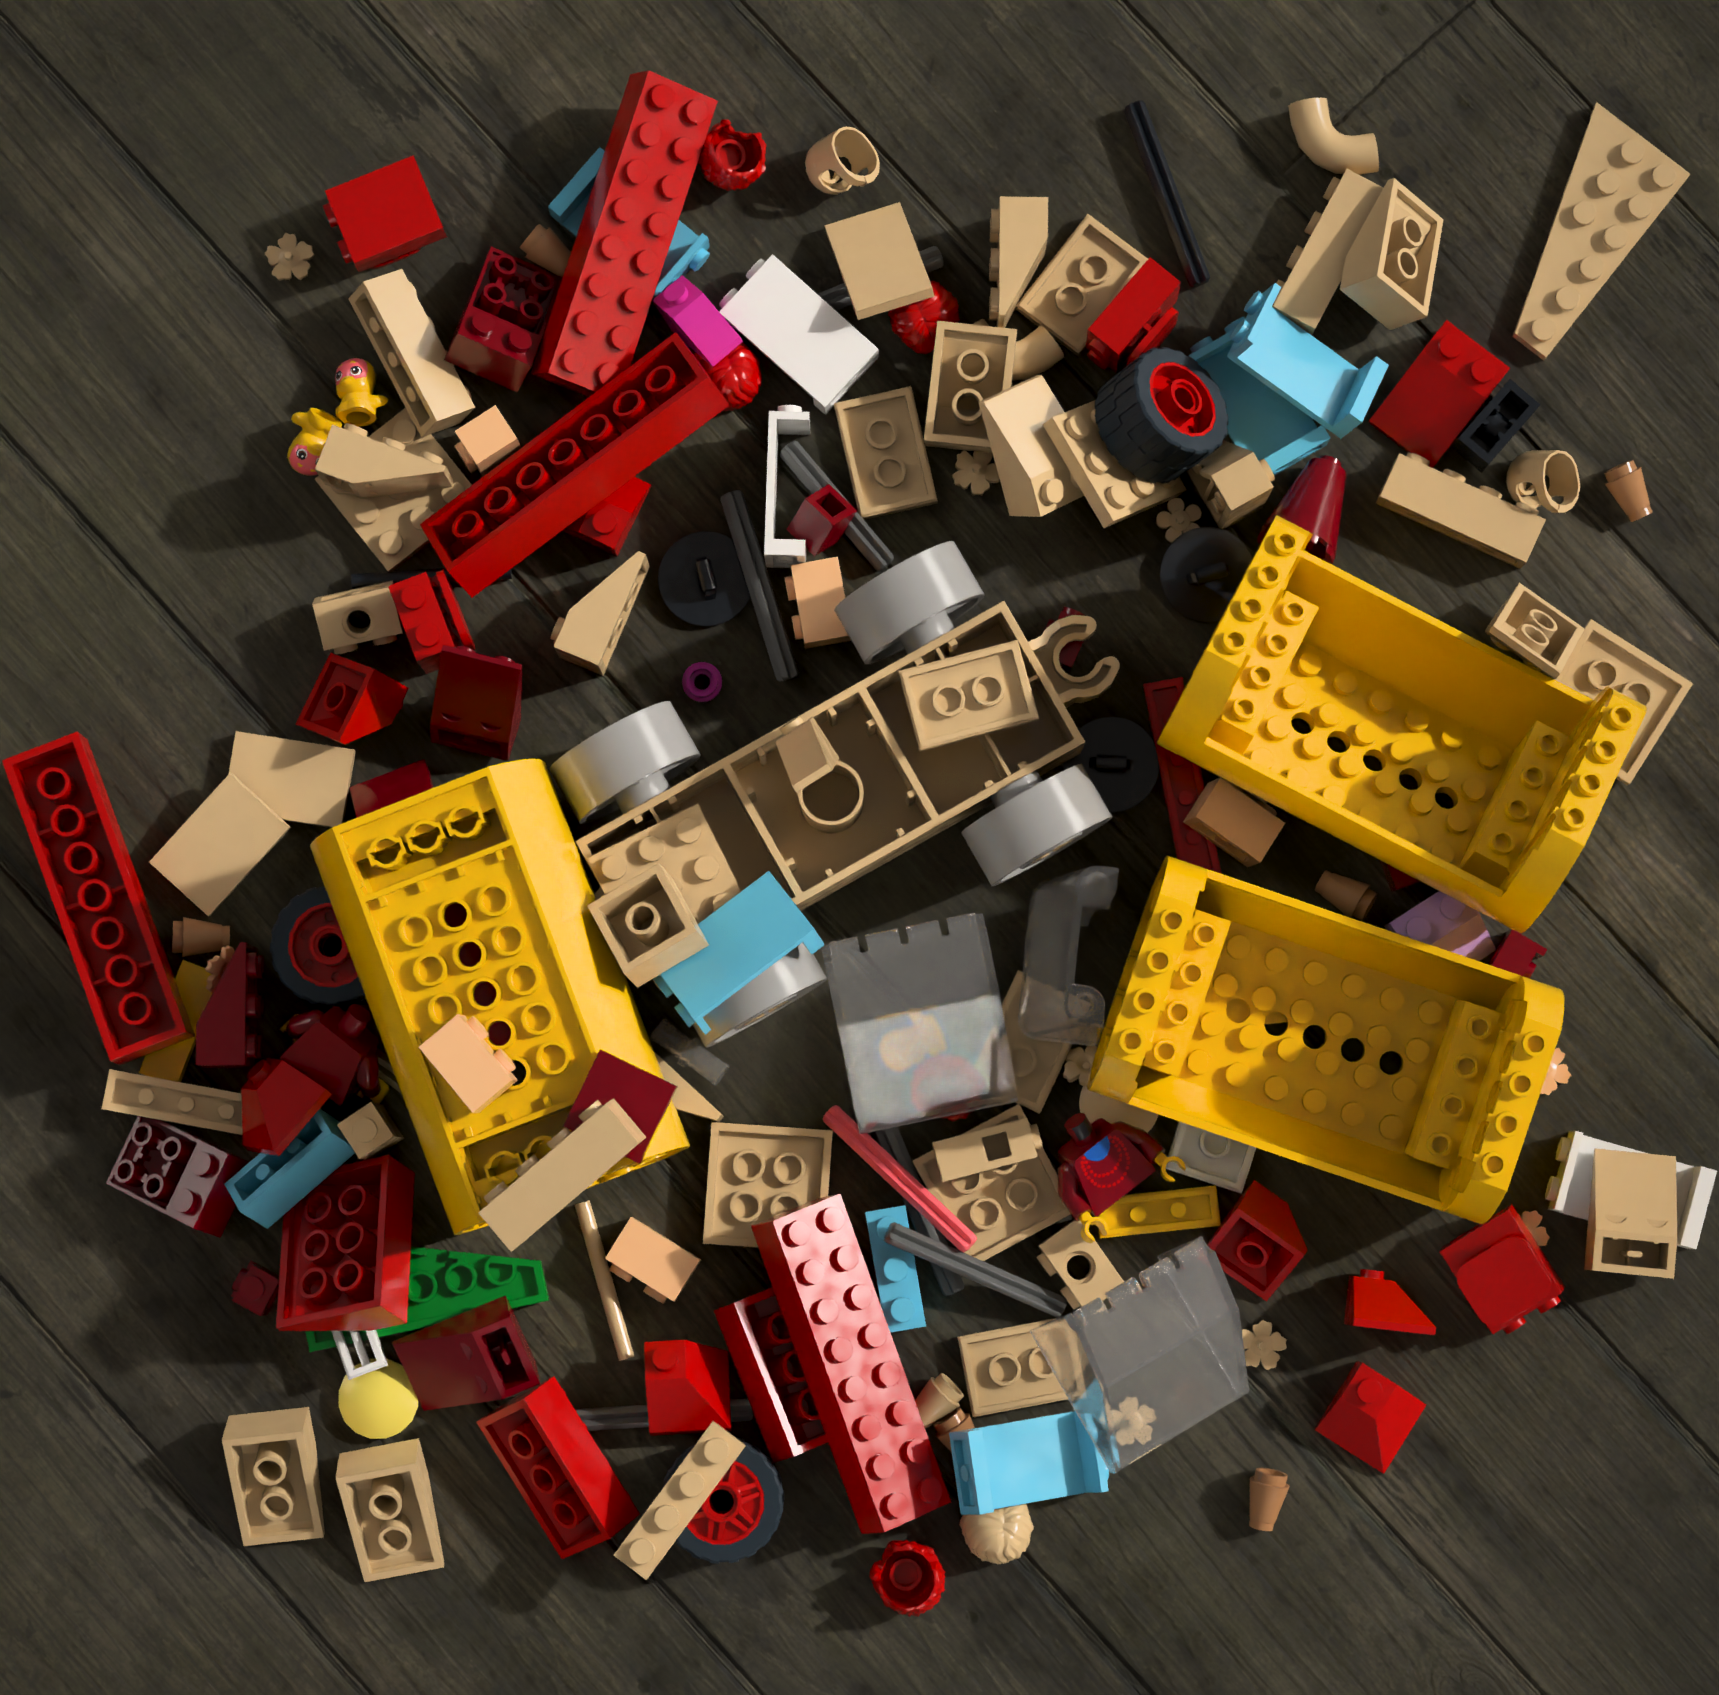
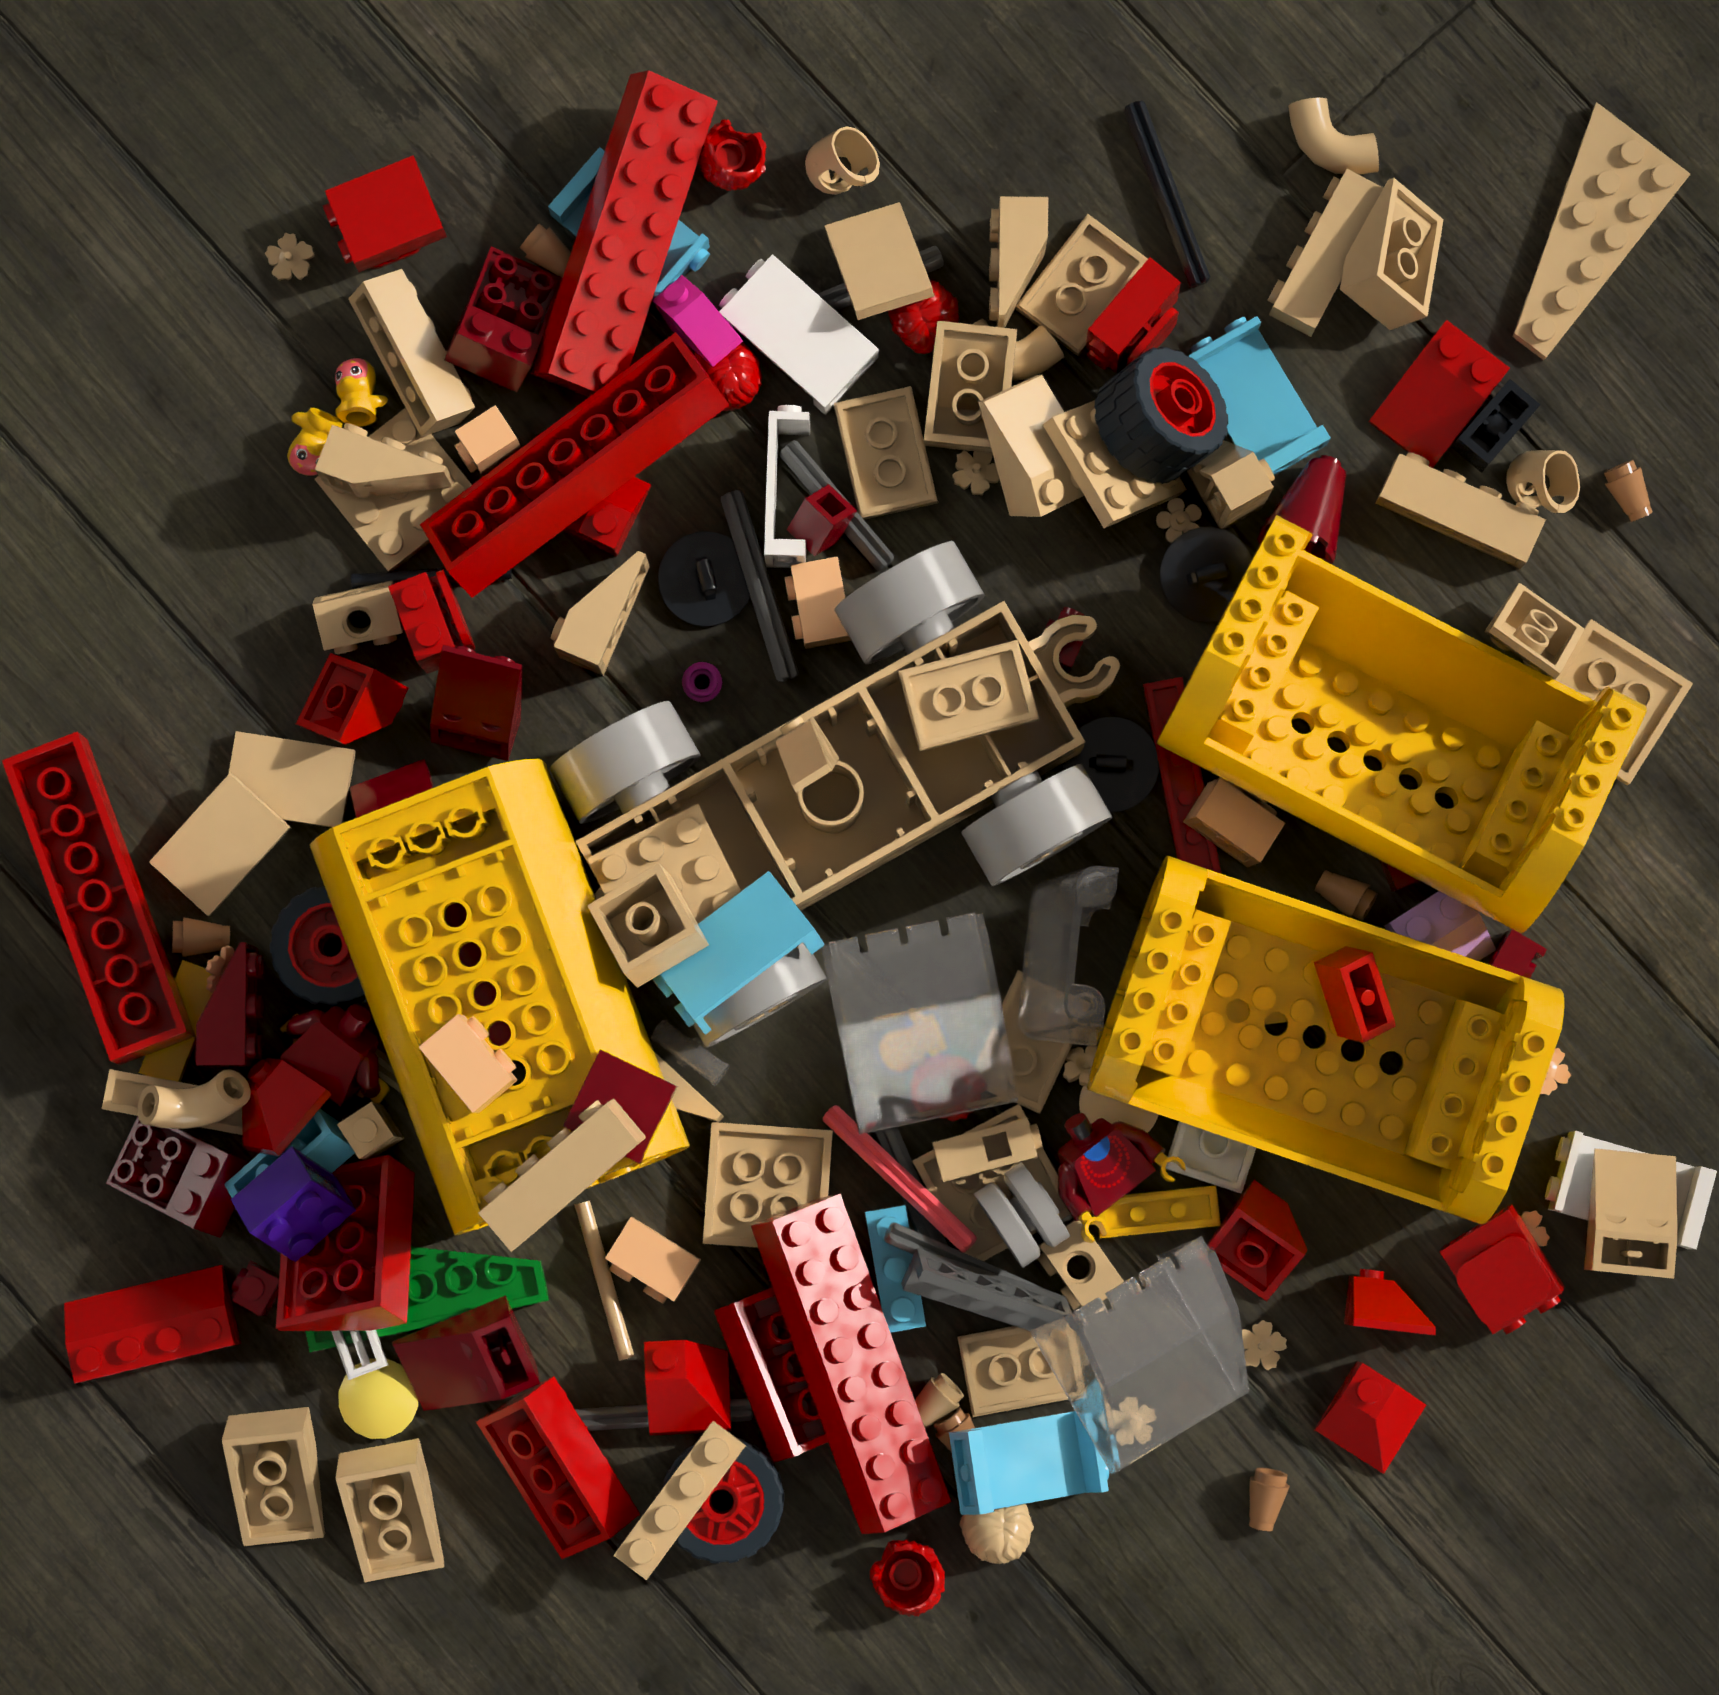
medium azure panel [1227,283,1389,439] -> none
none -> red slope [64,1265,241,1384]
none -> tan cylinder [138,1070,251,1129]
none -> dark purple piece [231,1147,356,1262]
none -> dark grey fence [901,1248,1074,1338]
none -> light grey wheel [974,1162,1070,1268]
none -> red brick [1314,946,1396,1043]

